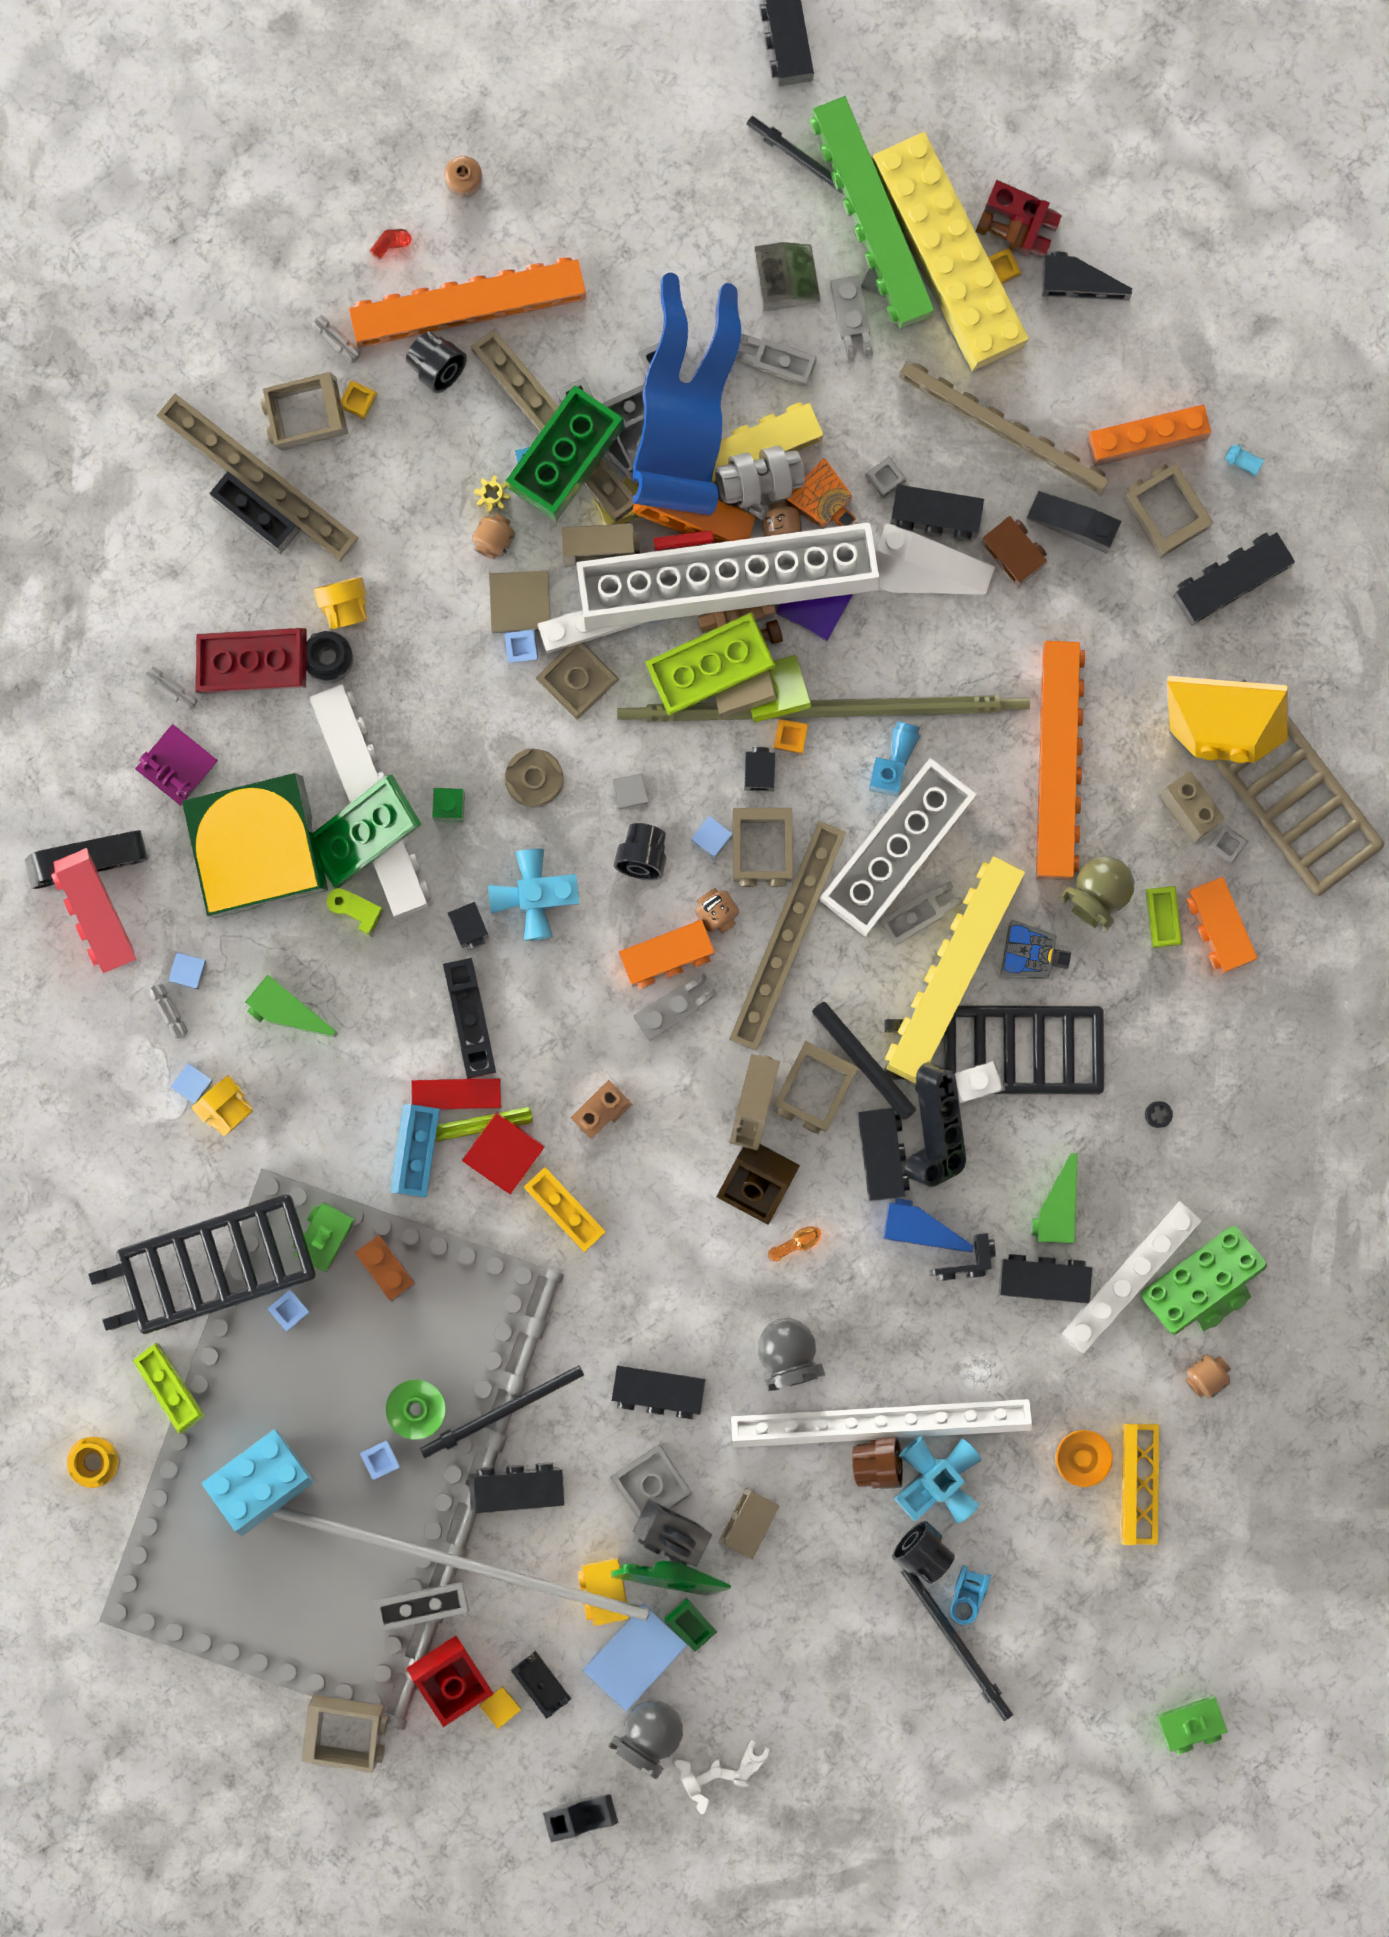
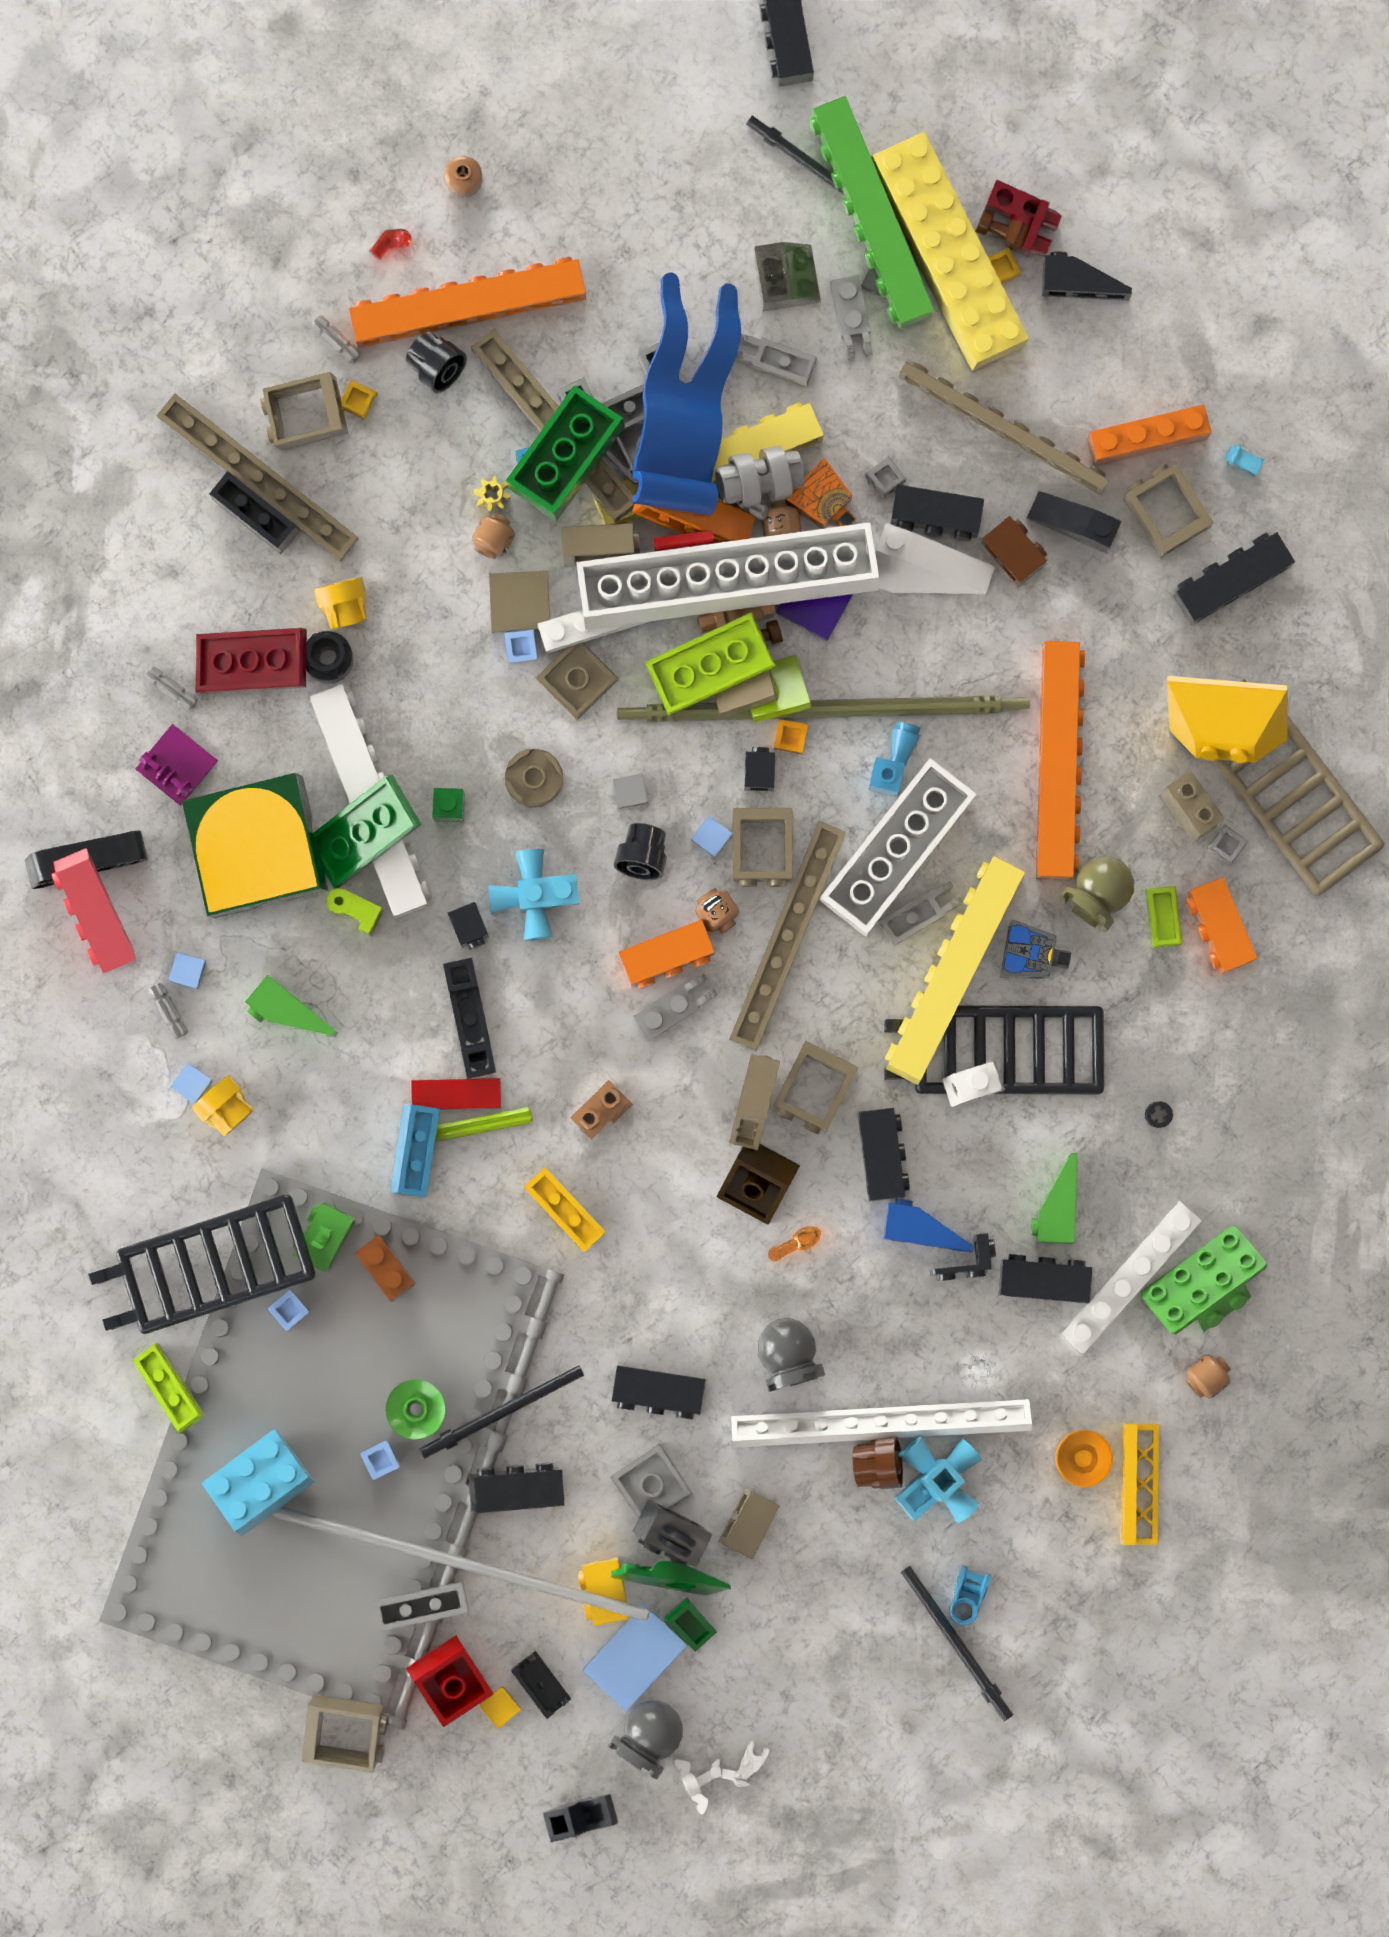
yellow piece [67,1436,120,1488] -> none
red tile [462,1111,545,1195] -> none
black axle [812,1002,916,1120] -> none
black piece [892,1521,955,1584] -> none
black beam [905,1062,966,1187] -> none
bright green brick [1156,1696,1227,1754] -> none

